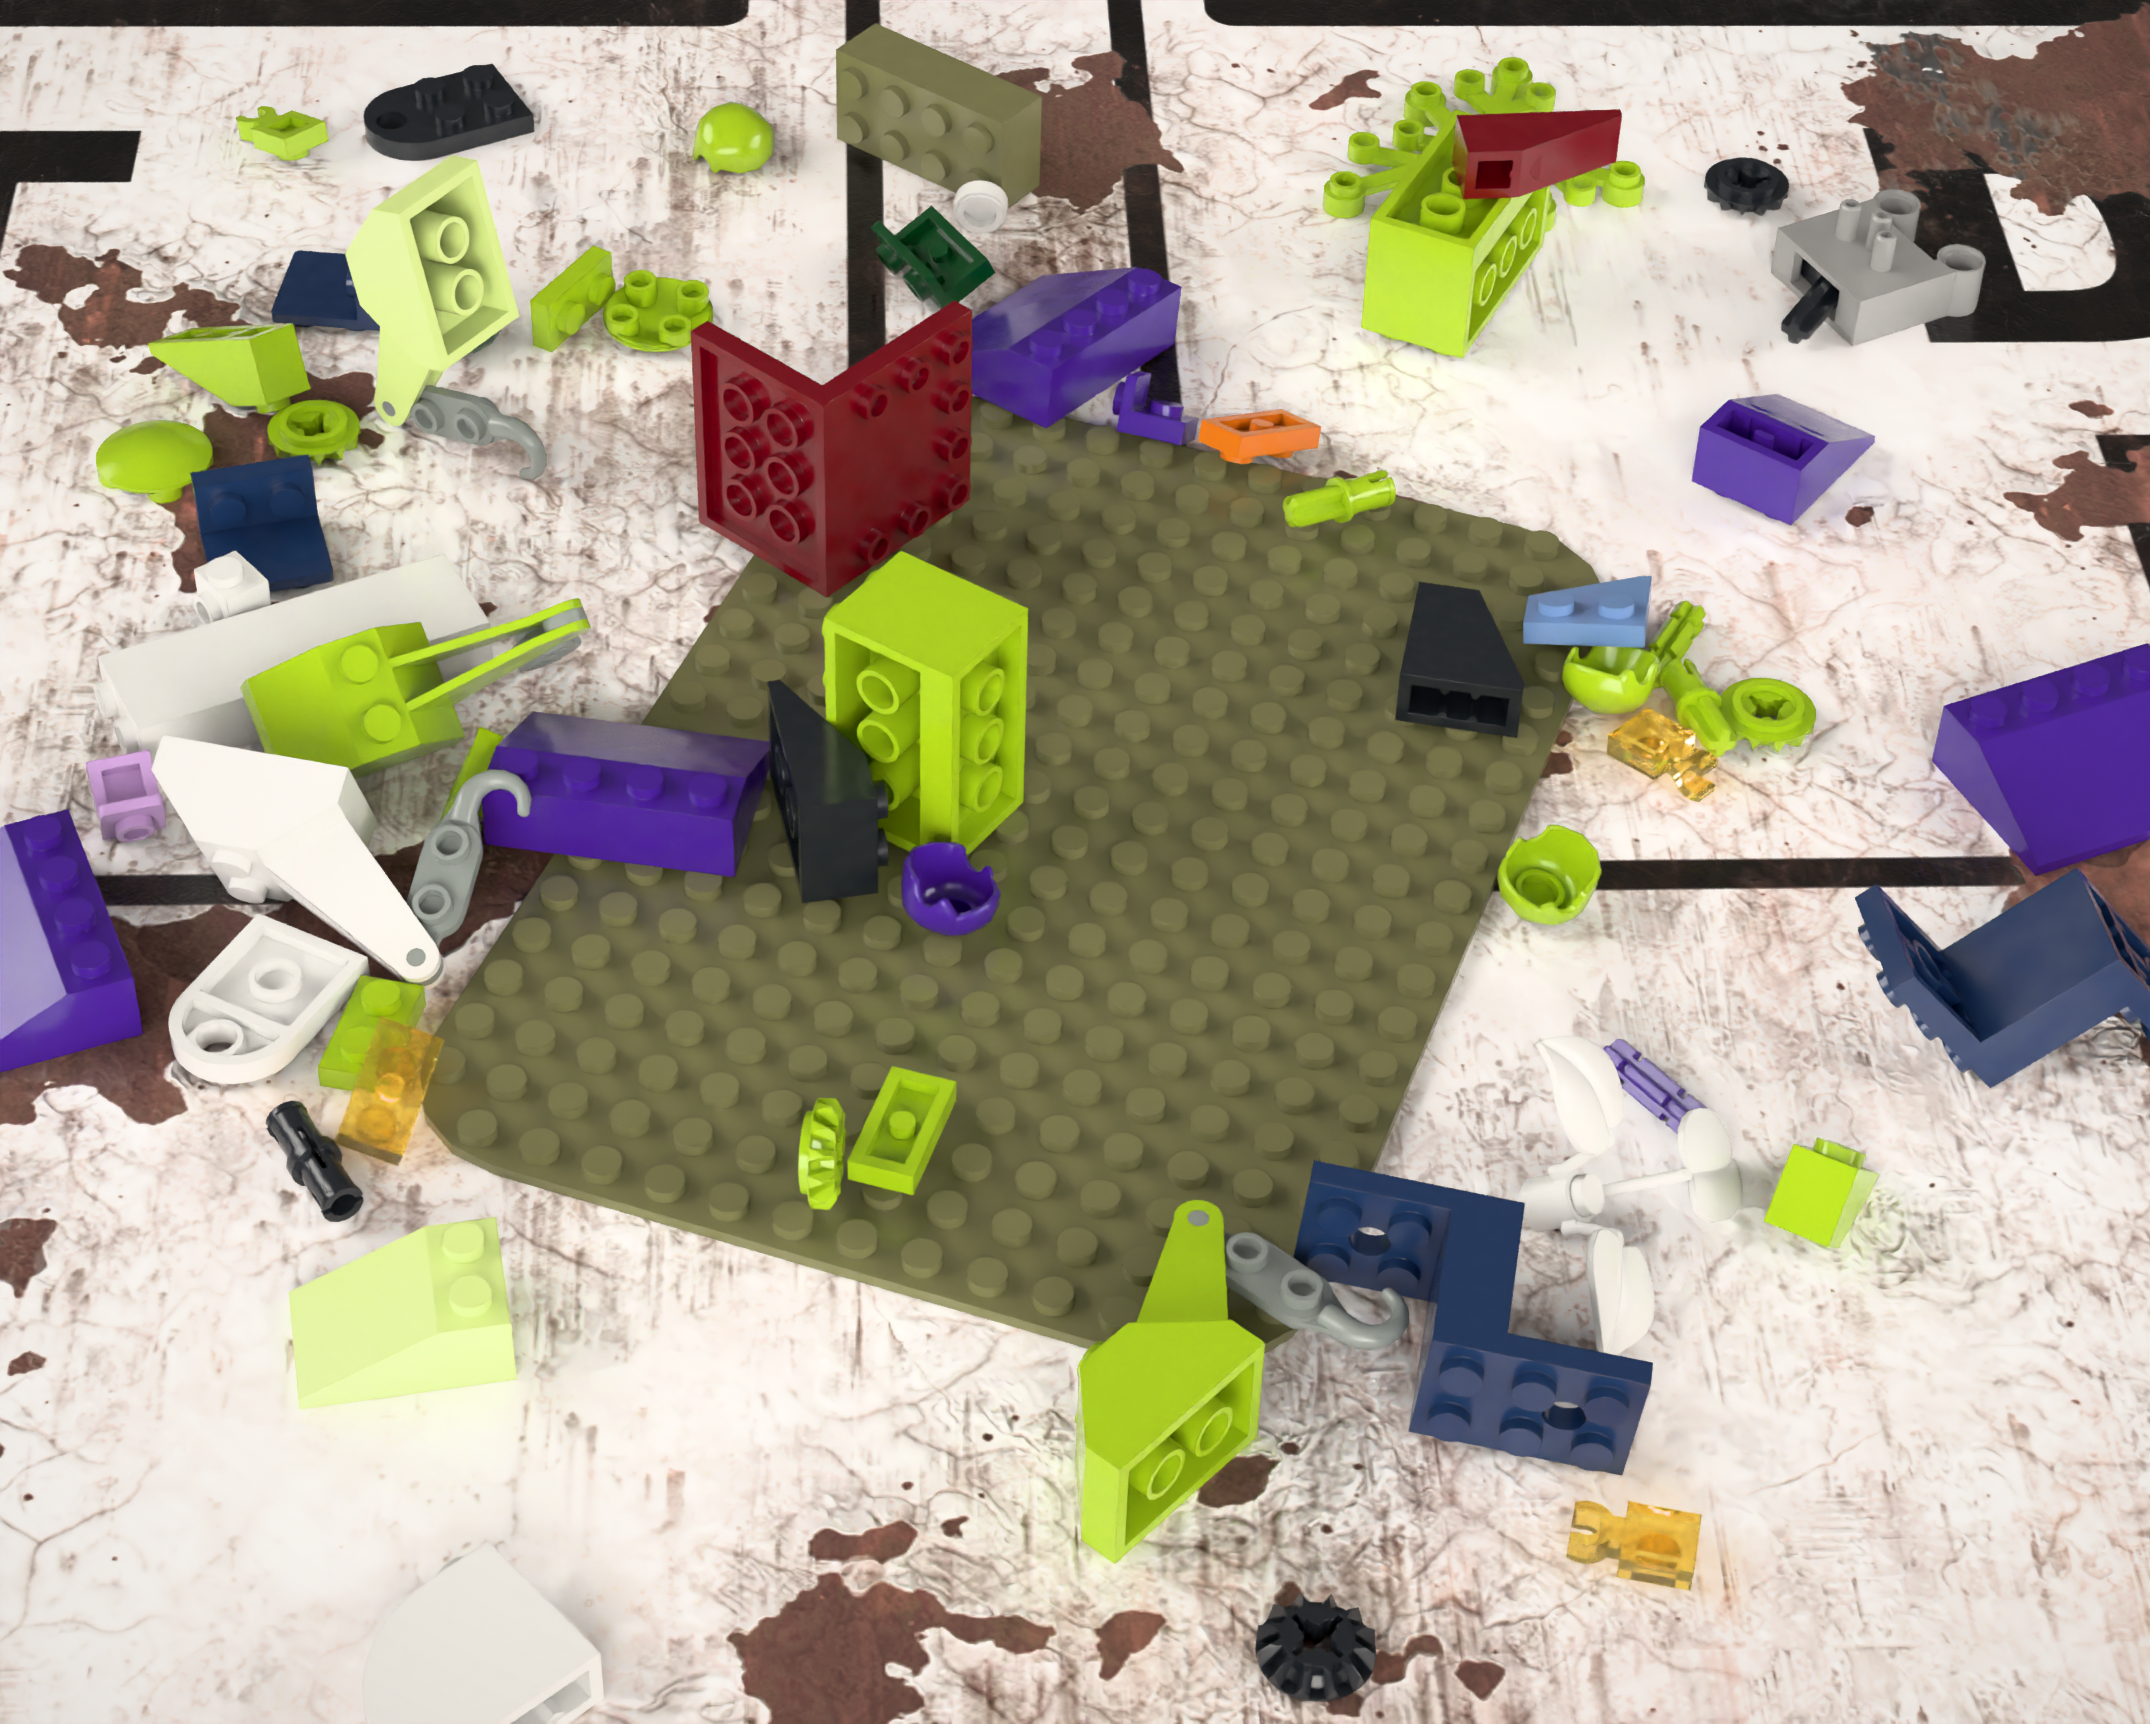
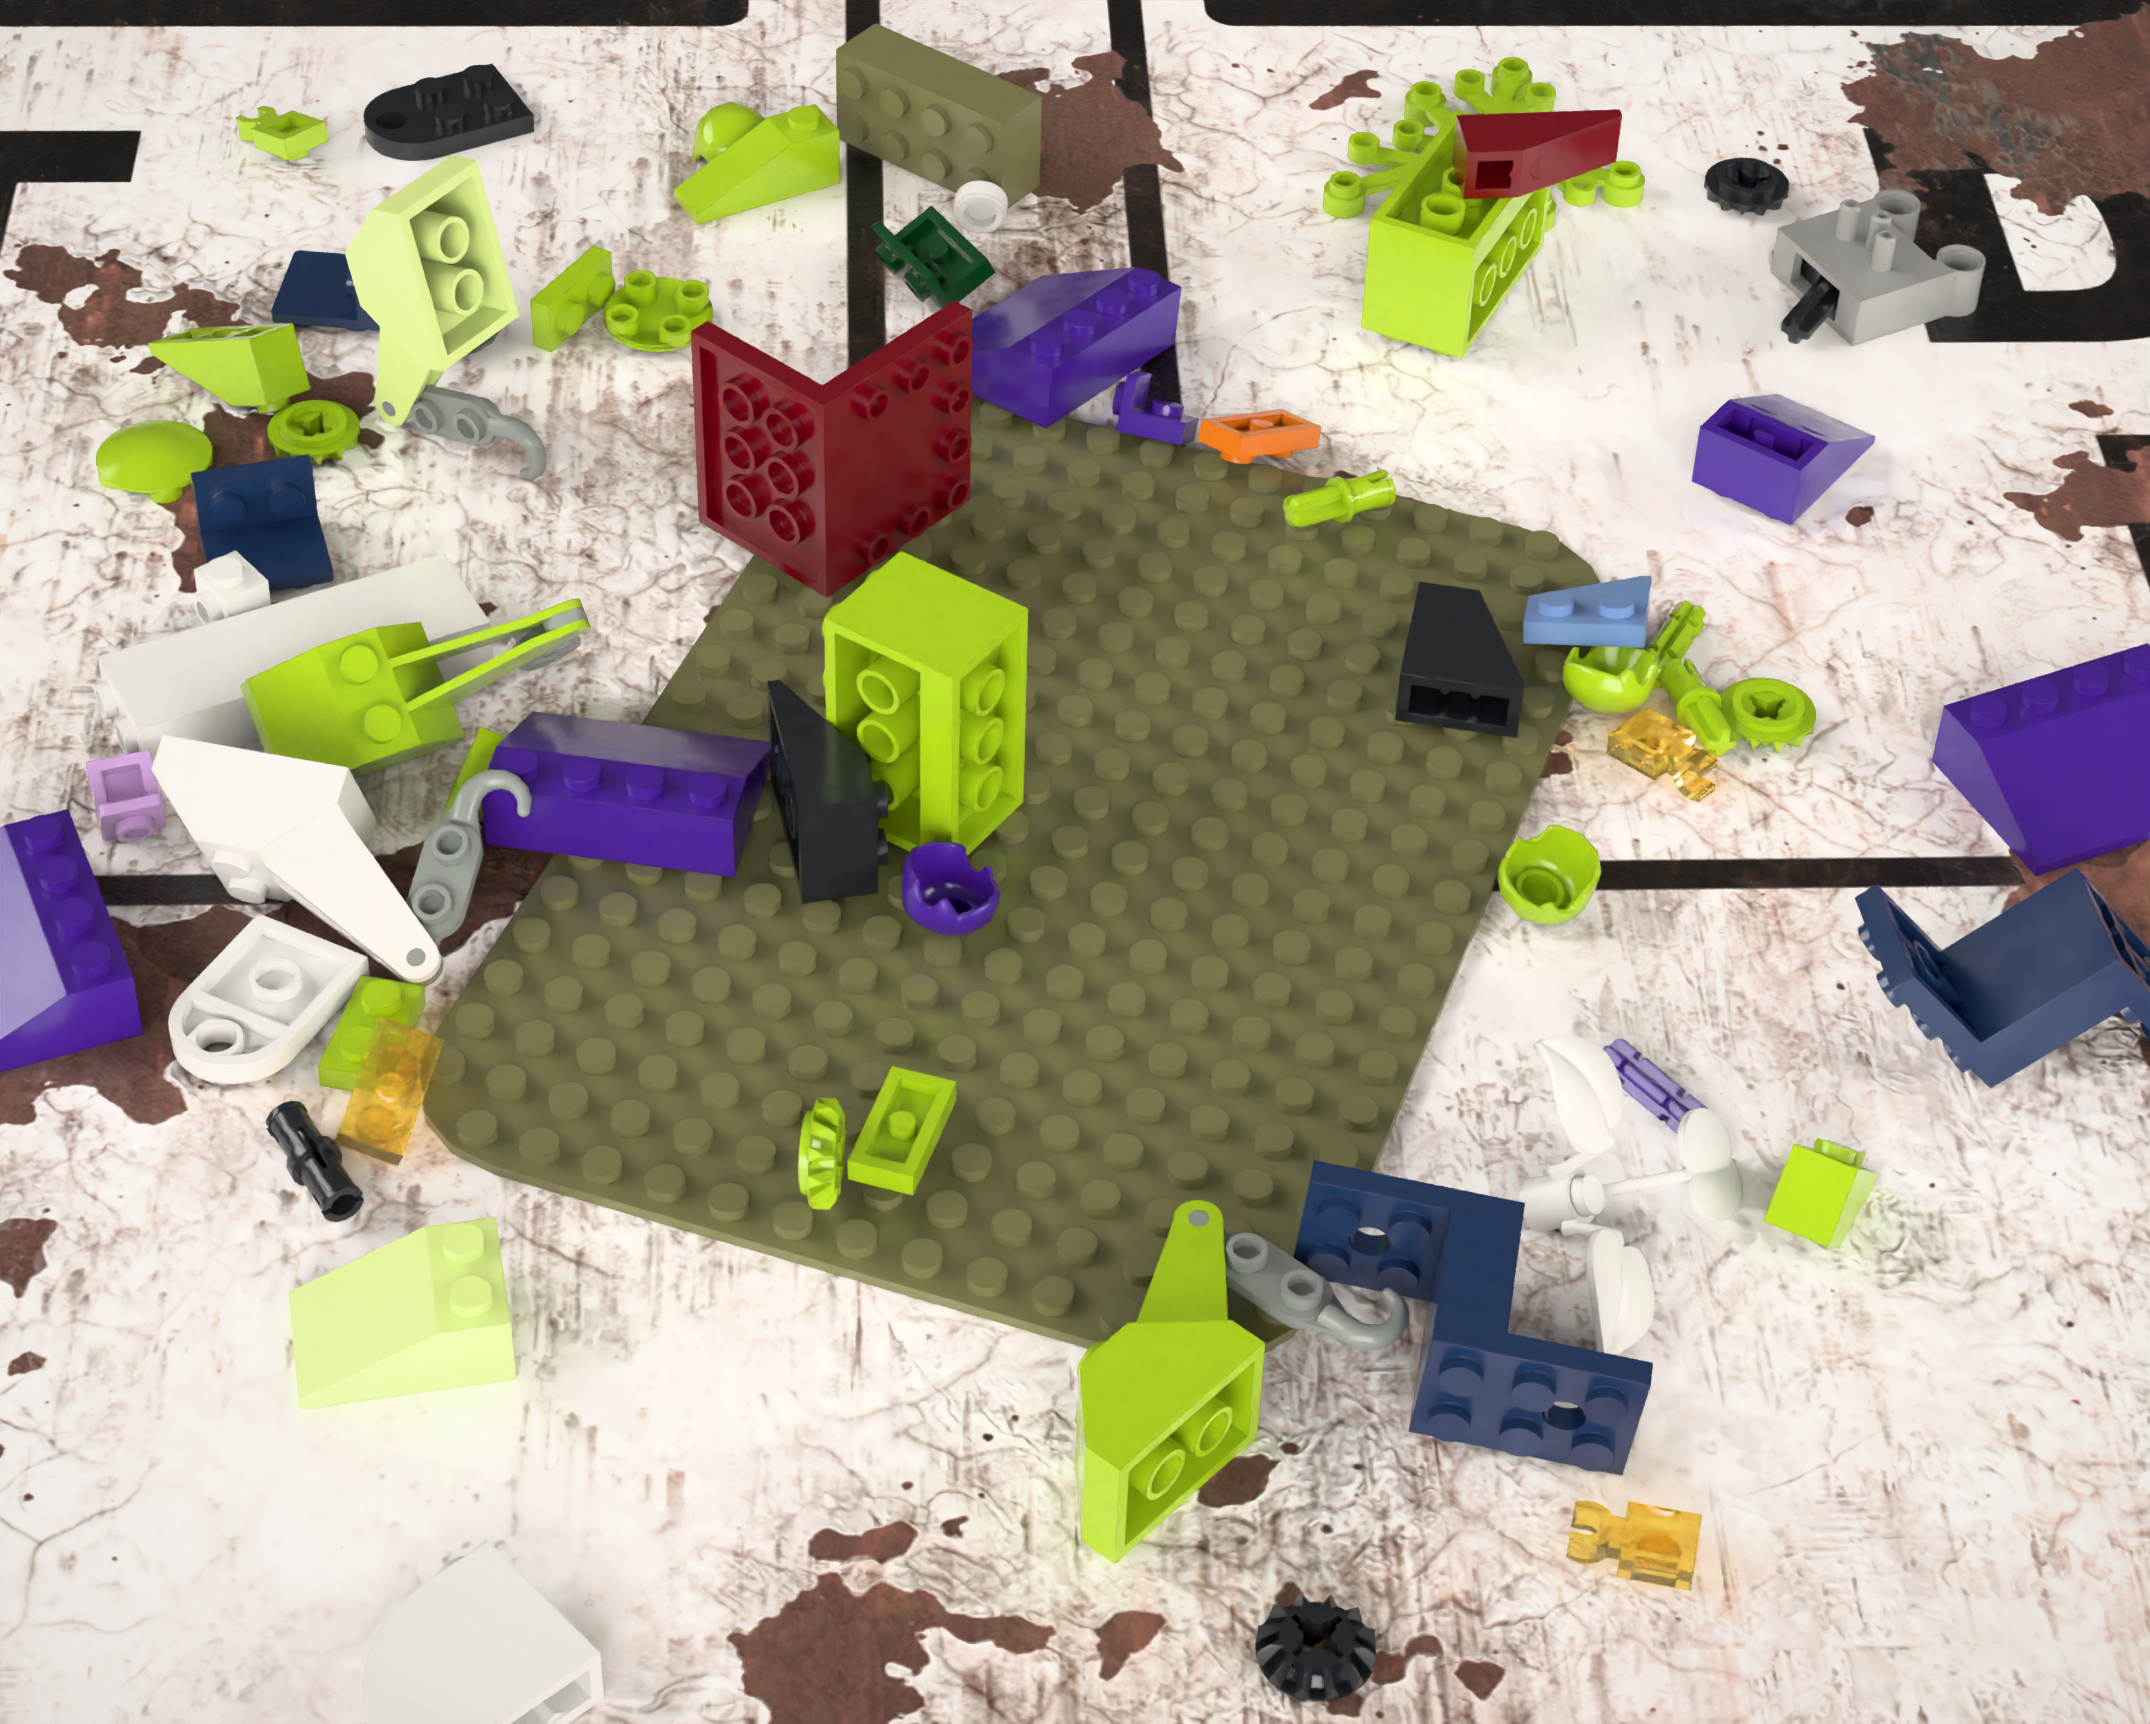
none -> lime slope [674,104,840,225]

